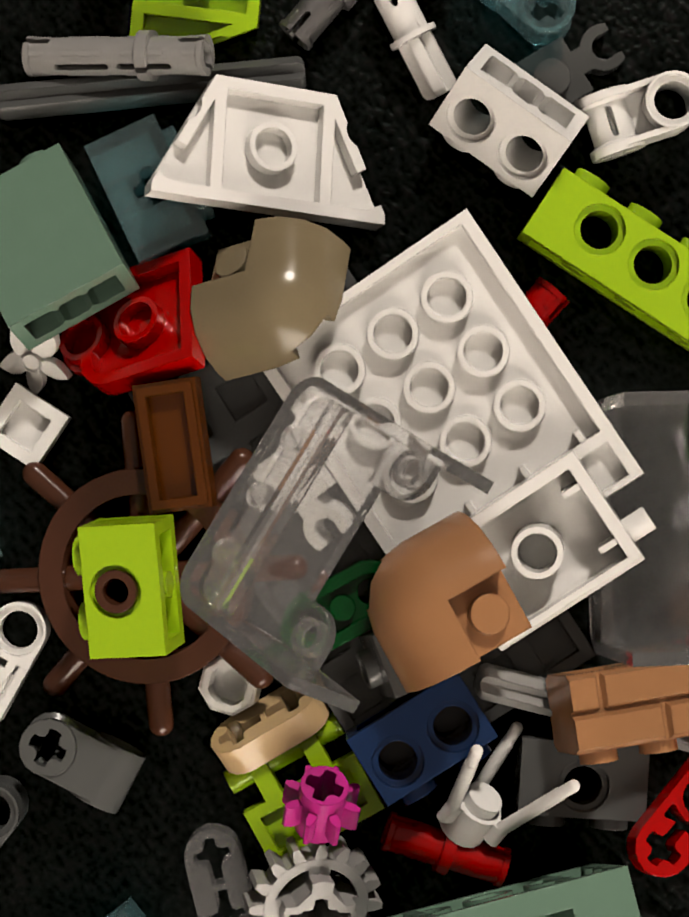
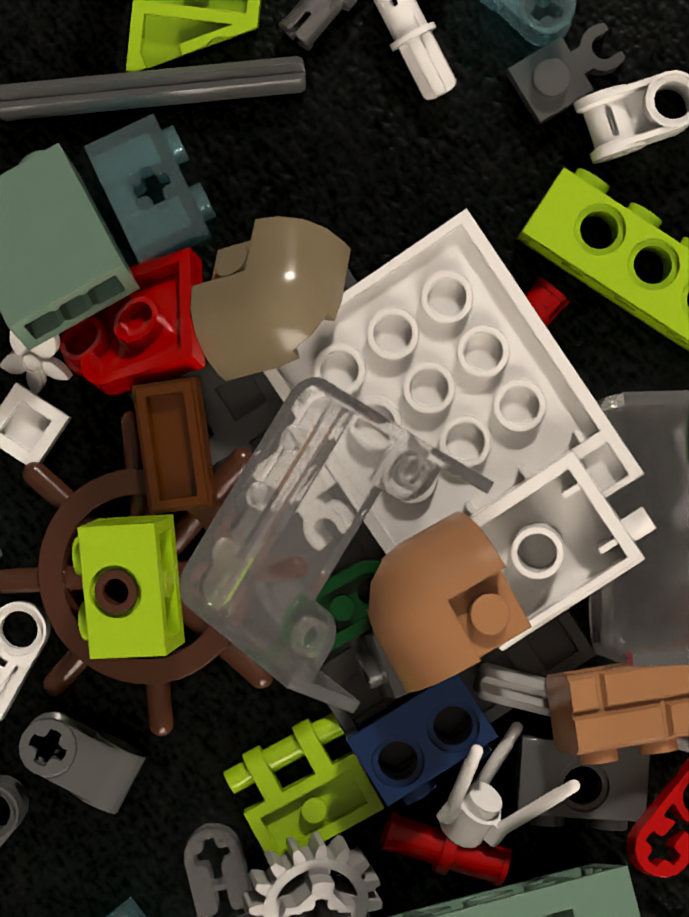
light grey pin [21,30,215,81] -> none
white wing [144,74,385,231] -> none
white tile [198,656,261,716] -> none
tan beam [210,679,329,775] -> none
dark pink gear [282,765,361,846] -> none
white brick [429,44,589,197] -> none

